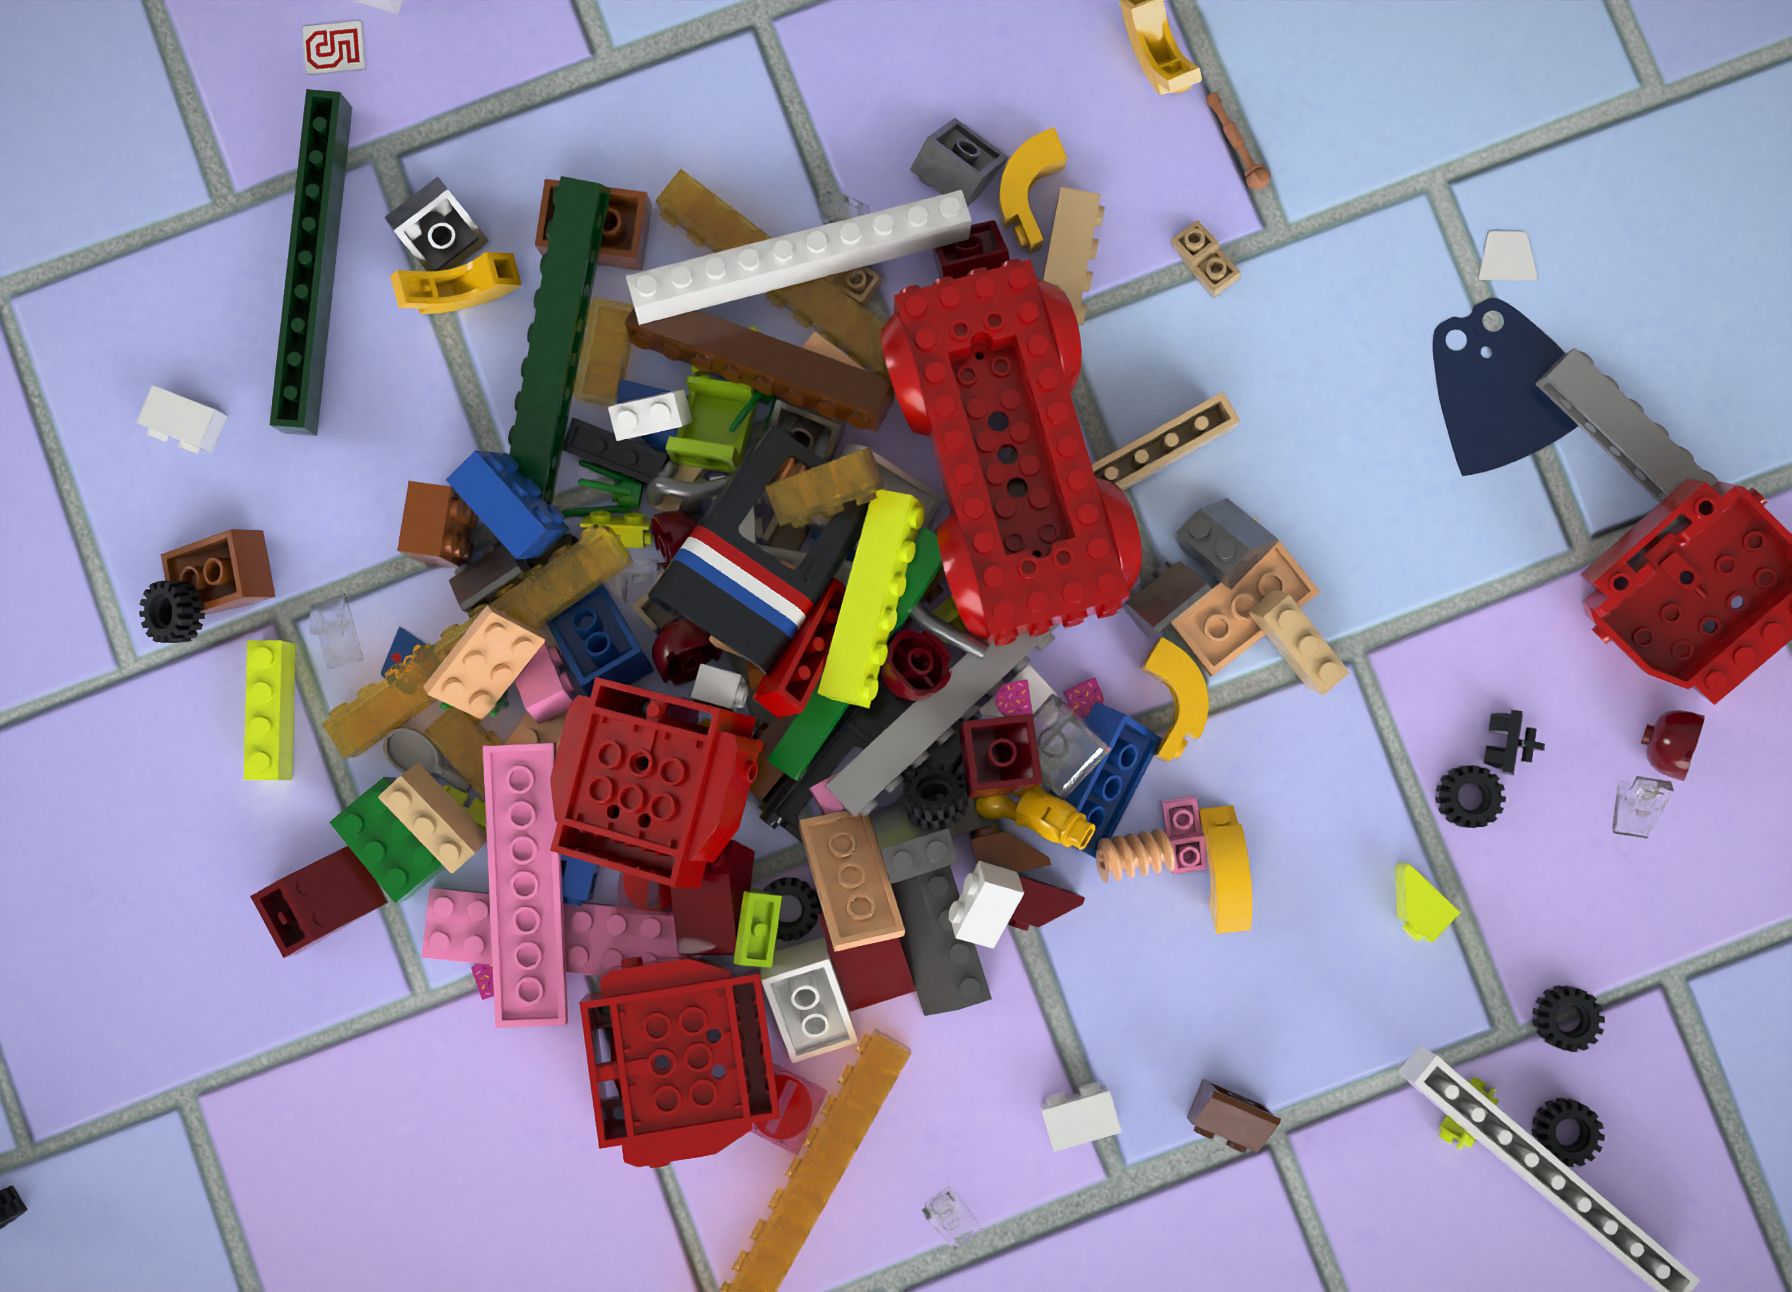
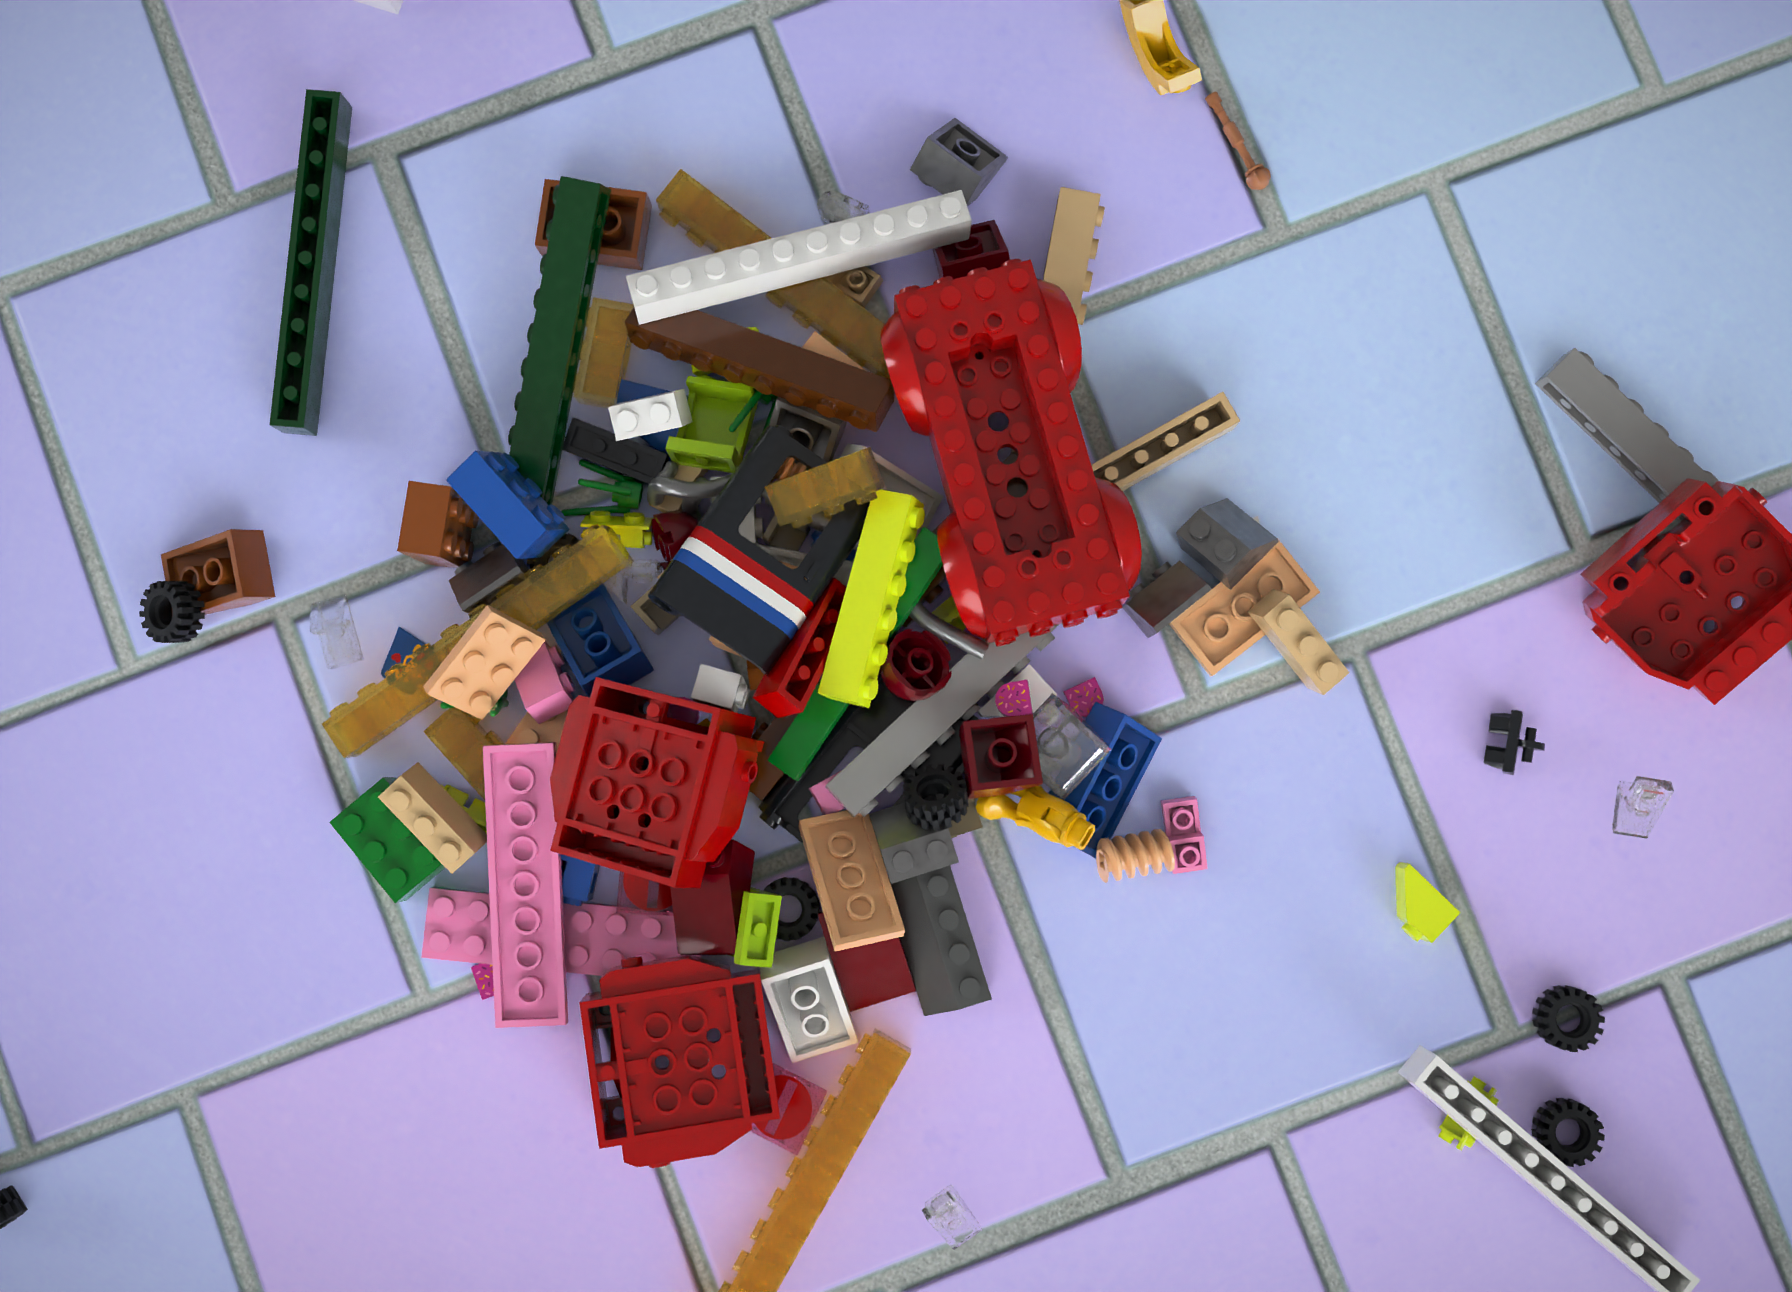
white brick [136,385,228,455] -> none
neon yellow brick [243,640,296,780] -> none
dark red slope [250,846,389,958] -> none
white sticker [302,21,366,75] -> none
light grey piece [383,727,474,793] -> none
flat silver slope [384,176,489,271] -> none
yellow arch [390,252,522,314] -> none
dark red cylinder [652,619,723,685] -> none
white brick [949,861,1024,949] -> none
reddish brown slope [969,825,1051,873] -> none
yellow arch [998,127,1067,255] -> none
dark red slope [1008,874,1085,931] -> none
white brick [1039,1083,1122,1152] -> none
yellow arch [1140,637,1209,762] -> none
tan slope [1171,220,1241,298] -> none
slope [1187,1079,1281,1153] -> none
yellow arch [1199,805,1252,934] -> none
dark blue piece [1433,298,1578,476] -> none
black tyre [1435,765,1506,828] -> none
white sticker [1478,231,1539,281] -> none
dark red cylinder [1641,710,1705,781] -> none

